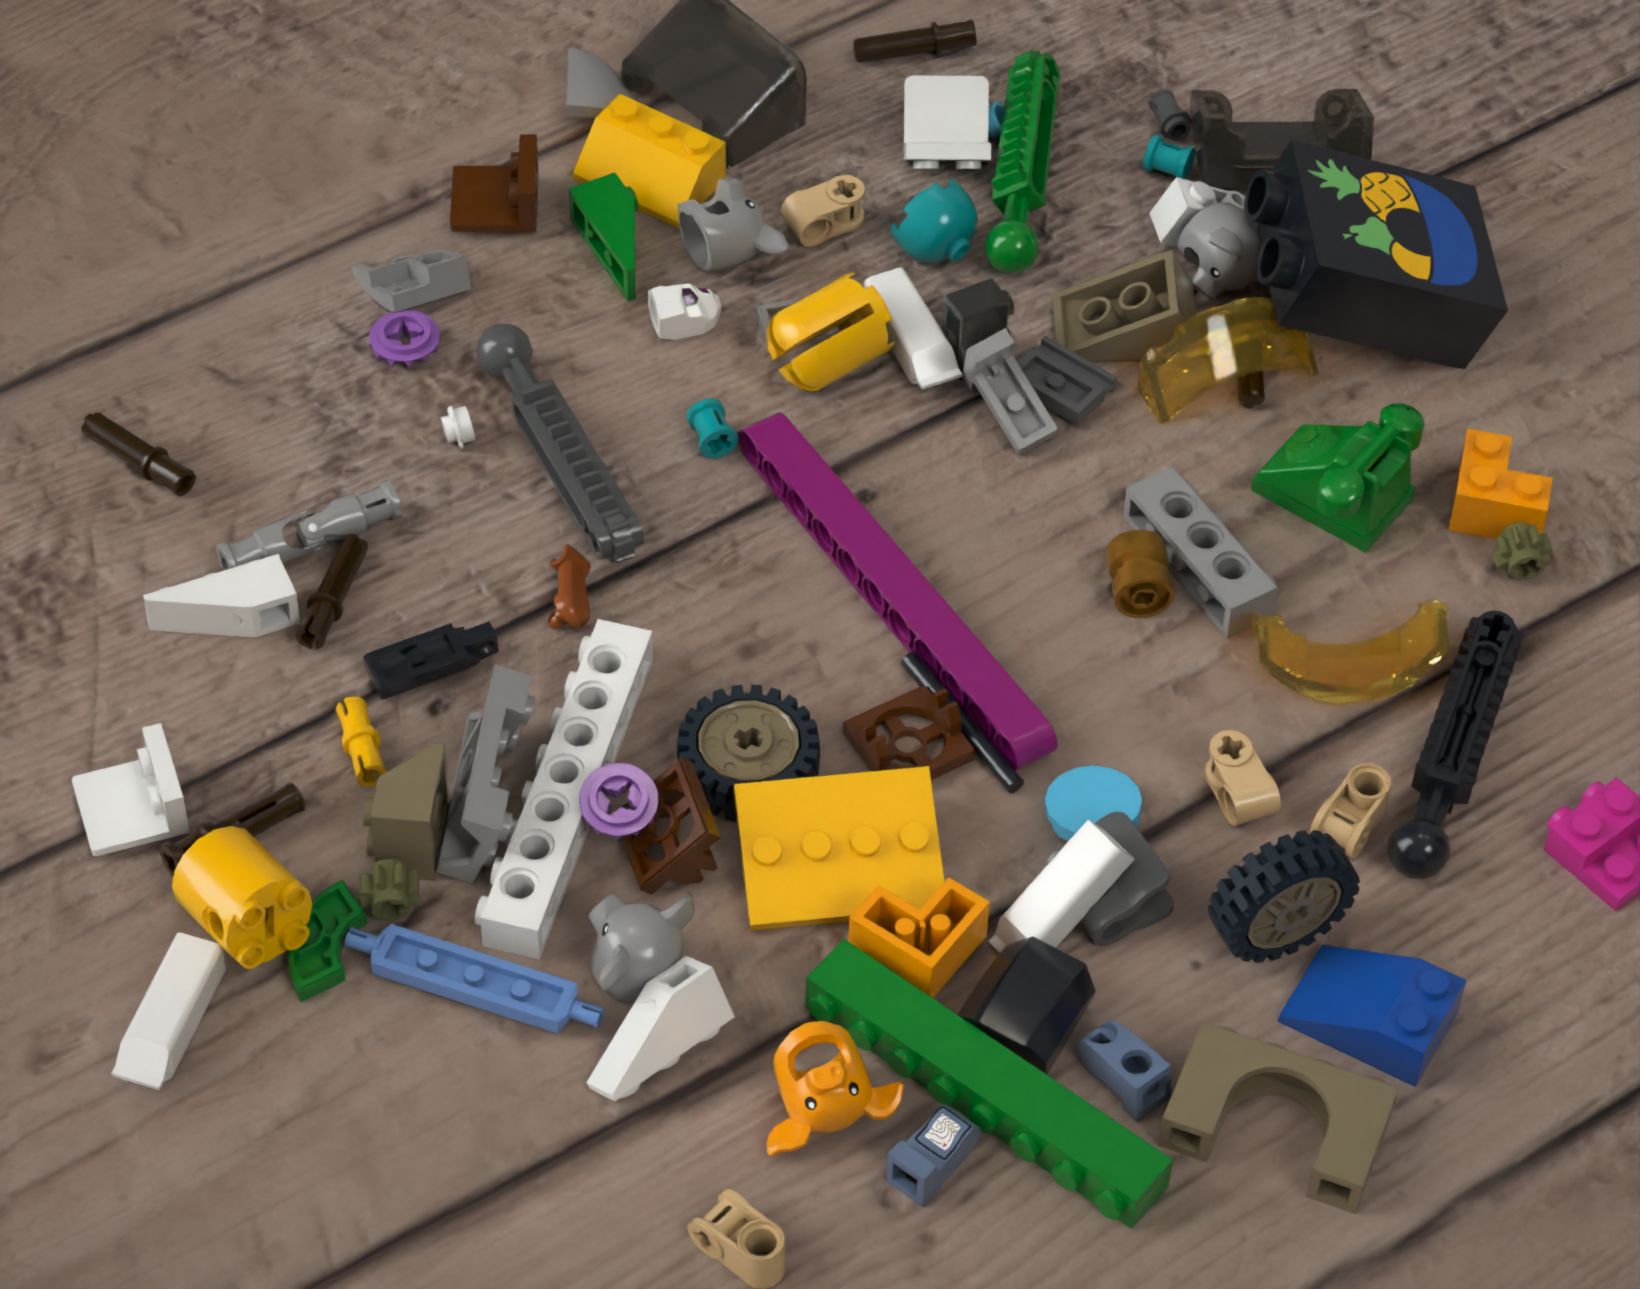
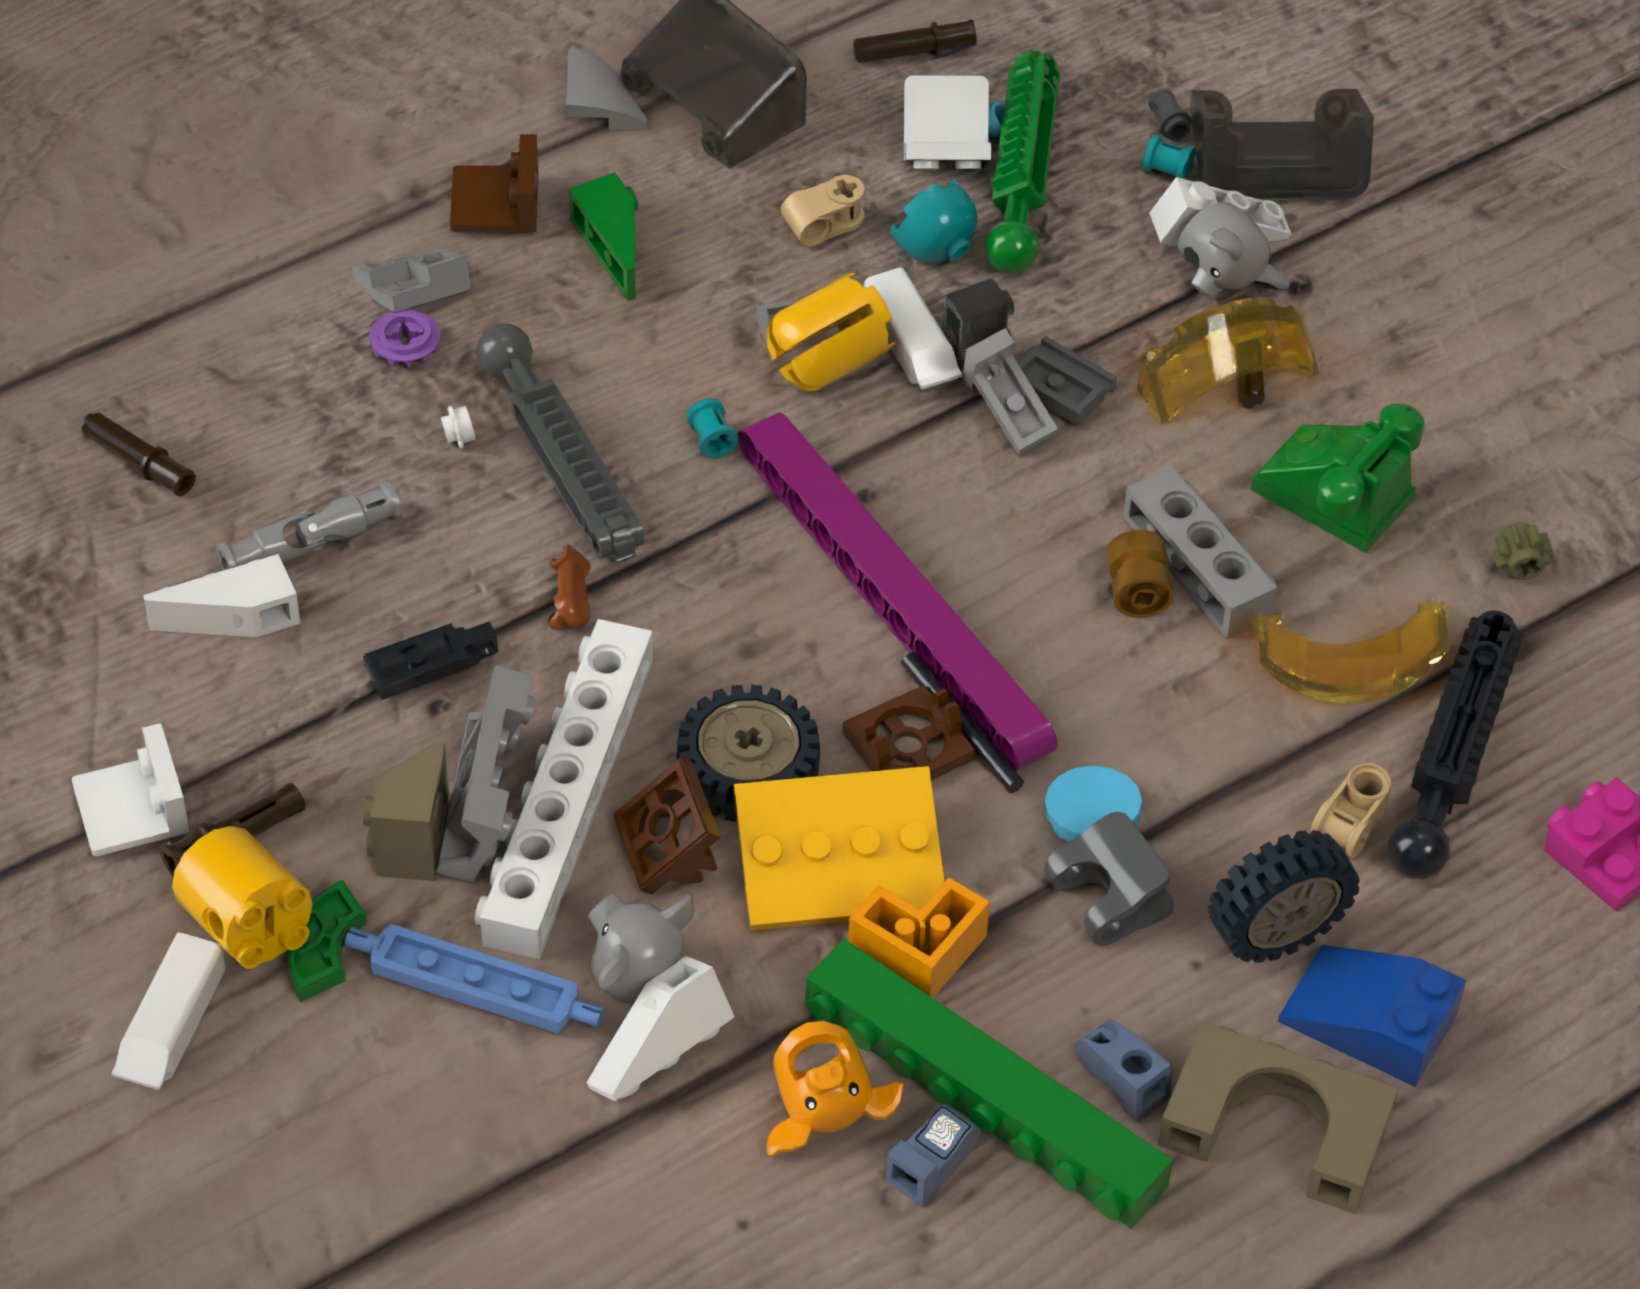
dark brown axle [295,534,368,649] -> none
yellow pin [336,696,387,787] -> none
olive gear [360,859,420,921] -> none
yellow slope [573,93,726,229] -> none
medium lavender gear [579,763,659,840] -> none
white rock [648,283,721,340] -> none
light grey piece [678,177,789,271] -> none
tan piece [687,1189,786,1289] -> none
black slope [957,936,1096,1075] -> none
white piece [988,819,1135,953] -> none
dark tan slope [1052,250,1200,362] -> none
tan piece [1204,730,1281,827] -> none
black brick [1244,140,1508,369] -> none
light orange brick [1448,428,1553,539] -> none

